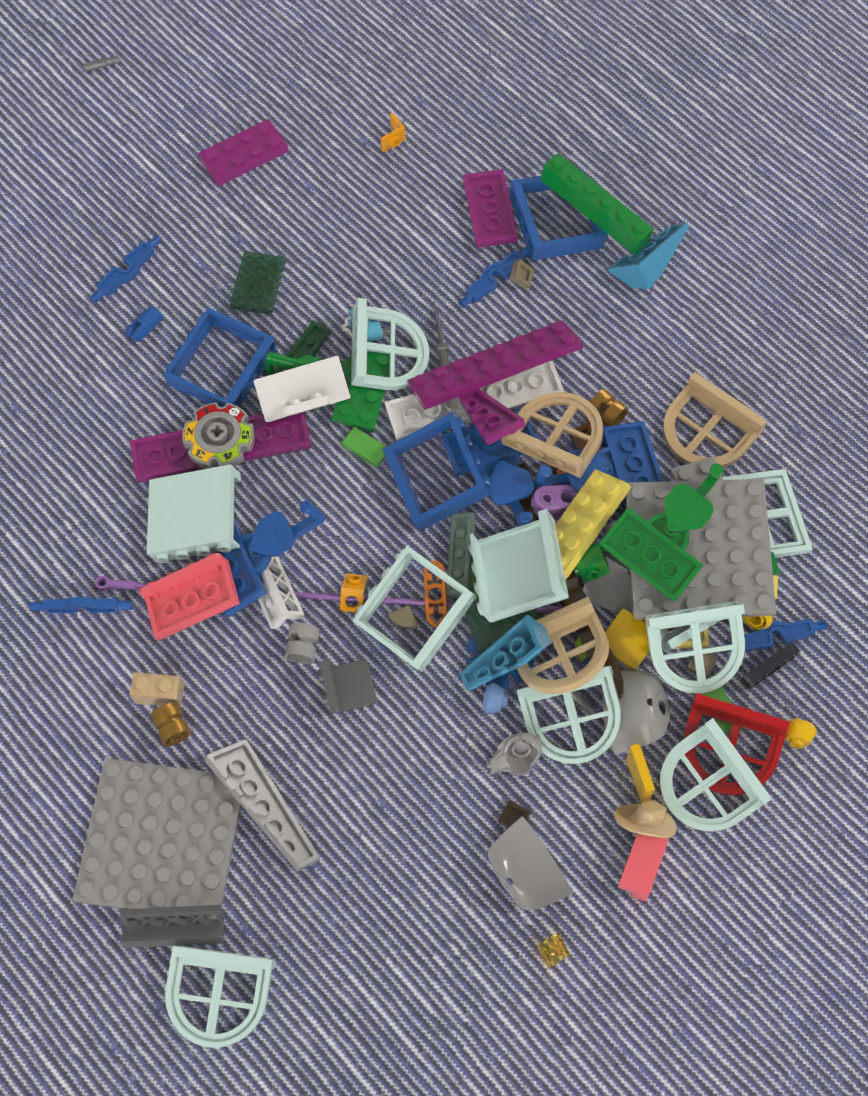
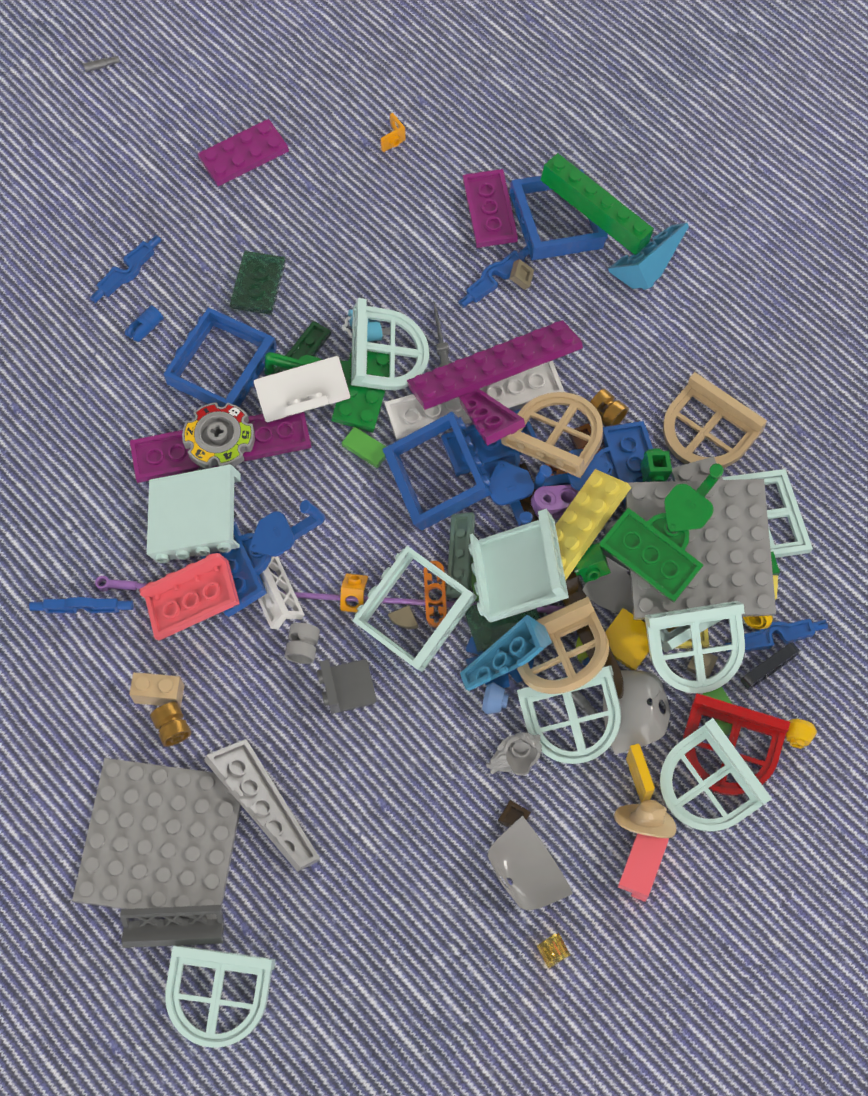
none -> green brick [640,448,672,482]

